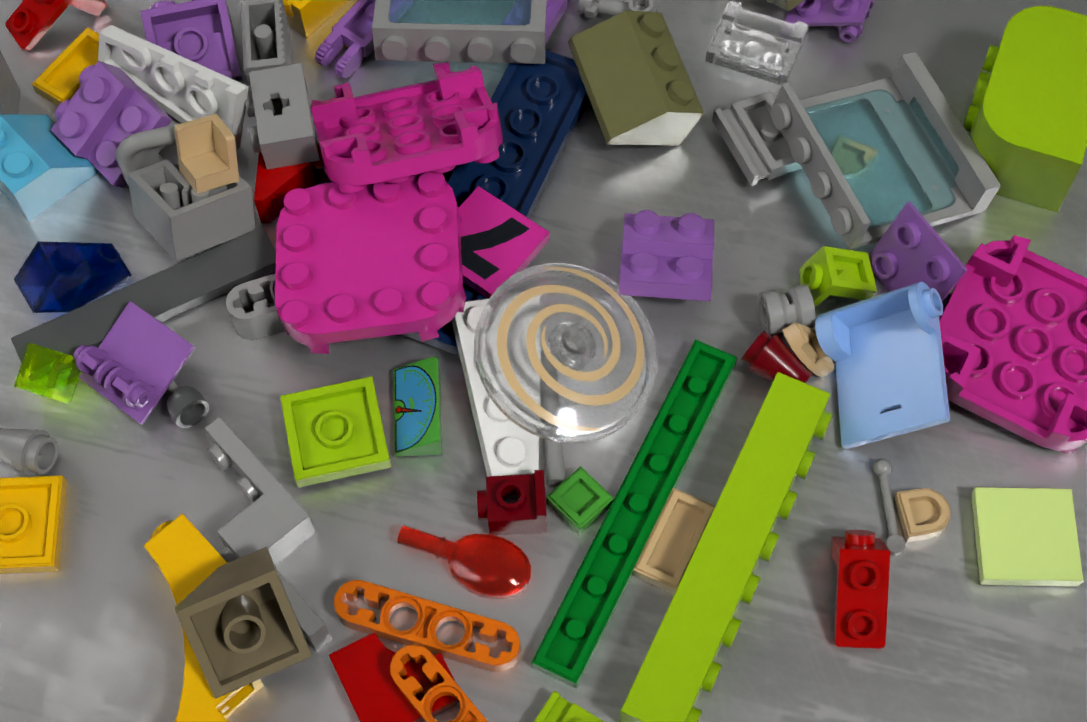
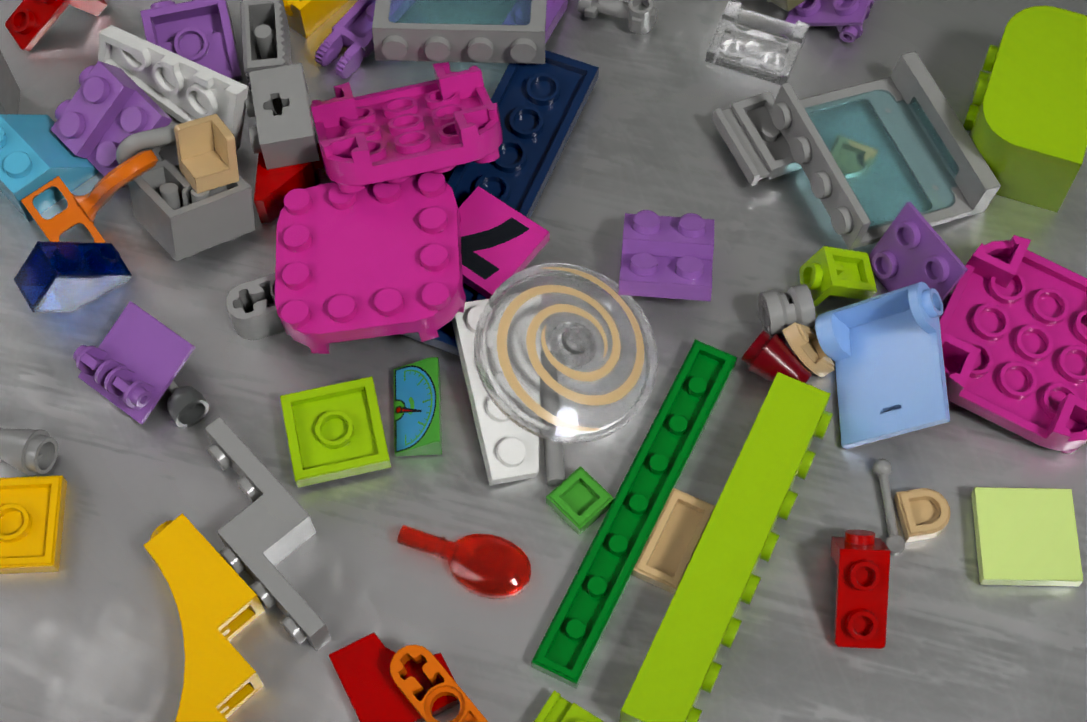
dark grey tile [11,226,276,381] -> none
clear neon green slope [14,343,82,404] -> none
yellow tile [32,27,99,106] -> none
dark tan slope [175,547,312,699] -> none
orange beam [334,580,521,673] -> none
dark red brick [477,470,547,536] -> none
olive slope [567,10,704,146] -> none
none -> orange piece [21,150,158,267]

